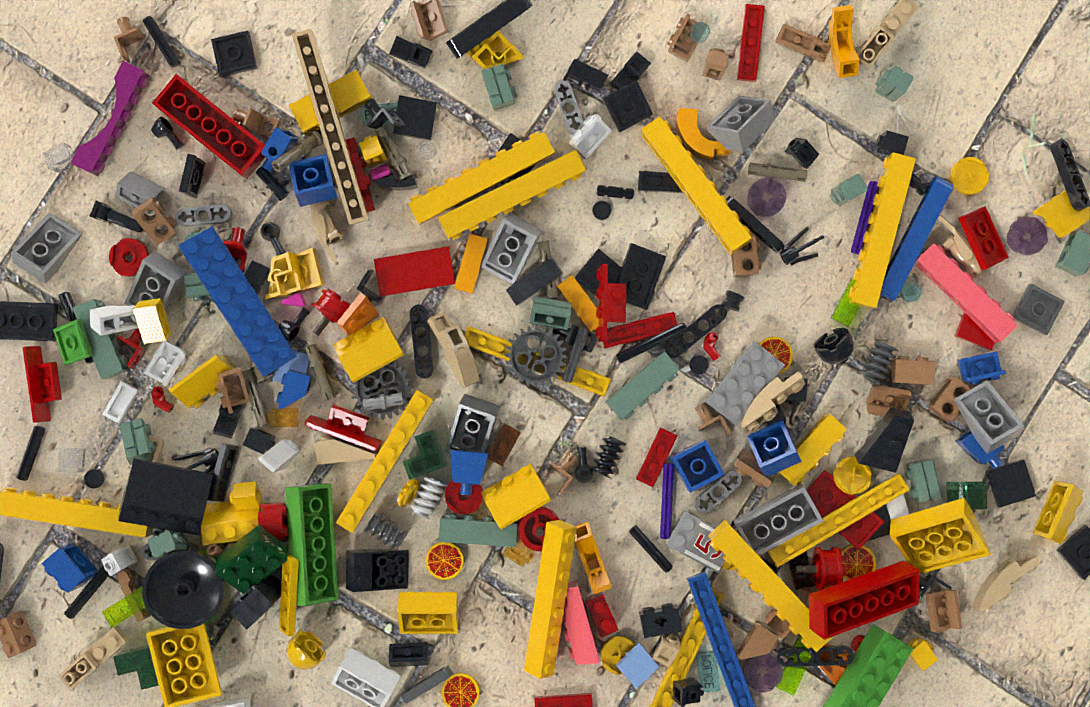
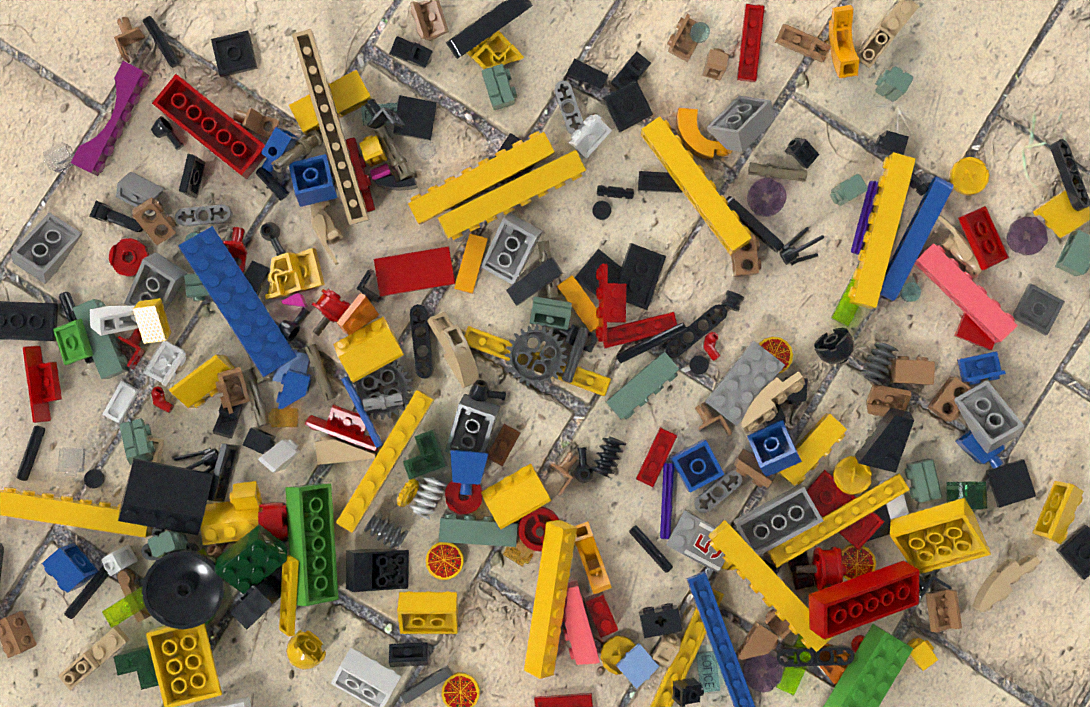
none -> blue bar [341,376,383,448]
none -> black bar [469,380,506,401]

